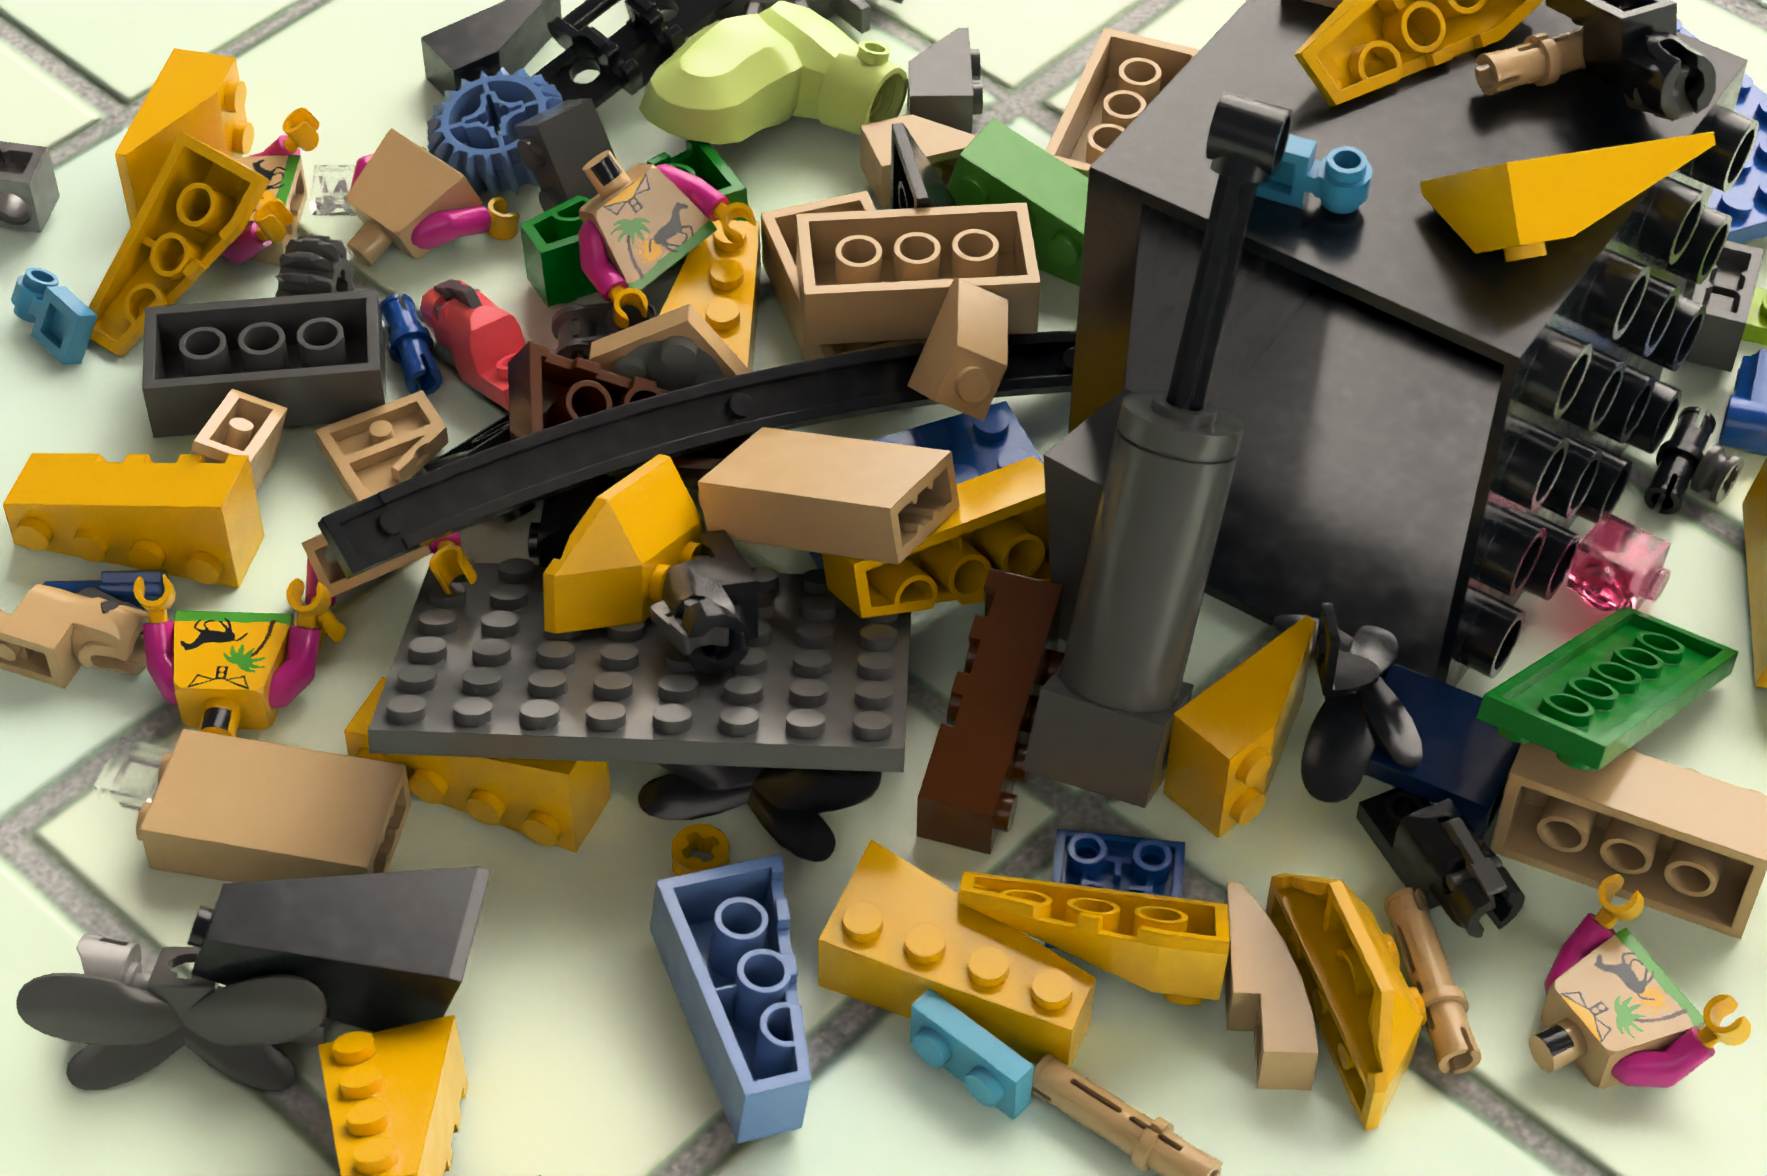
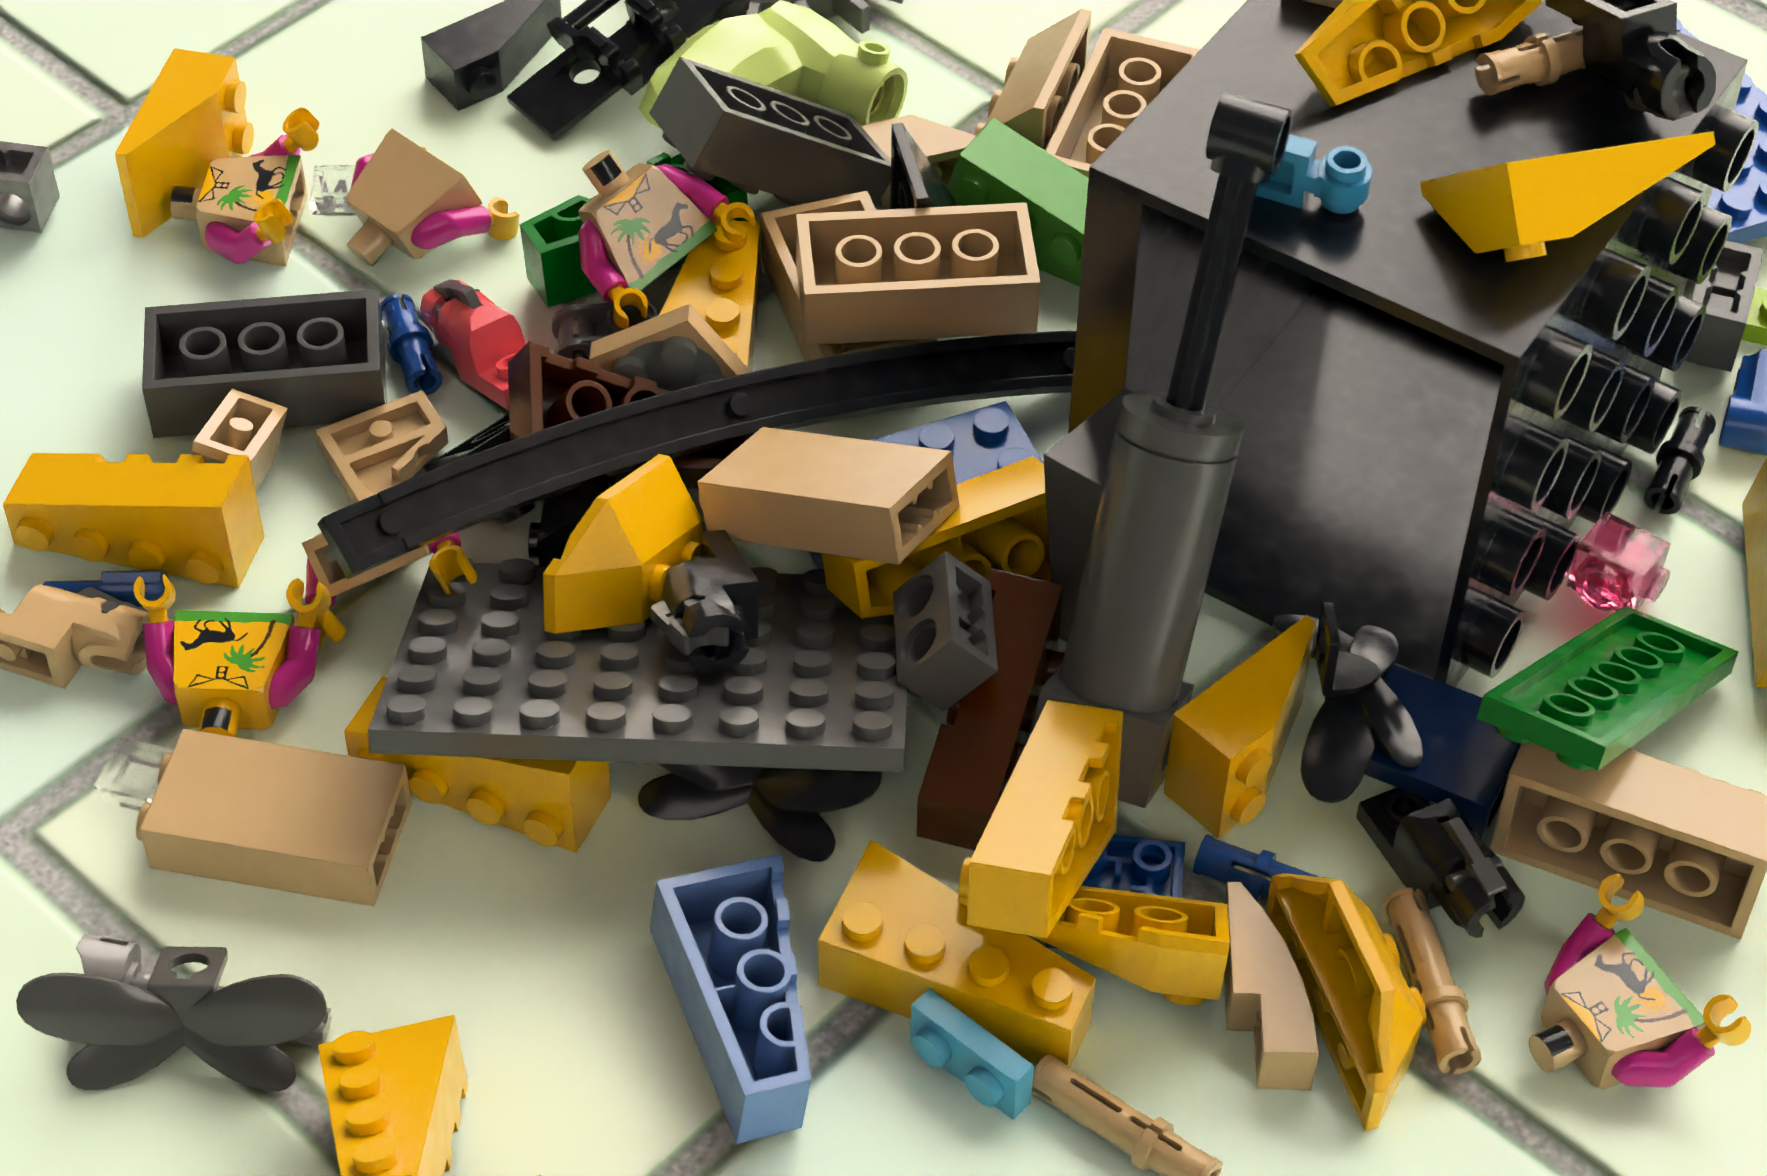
dark azure plate [11,267,97,365] -> none
yellow wedge [89,132,270,357] -> none
black slope [187,866,491,1032] -> none
dark grey gear [275,235,355,297] -> none
medium blue gear [427,67,563,197] -> none
dark grey brick [514,98,617,212] -> none
yellow bush [671,824,730,876] -> none
slope [907,27,983,134] -> none
tan slope [907,277,1008,421] -> none
dark grey bush [1690,444,1744,503] -> none
none -> dark grey brick [649,57,891,208]
none -> dark grey brick [893,551,998,712]
none -> yellow wedge [959,700,1124,939]
none -> tan slope [974,9,1092,150]
none -> blue pin [1193,834,1327,902]

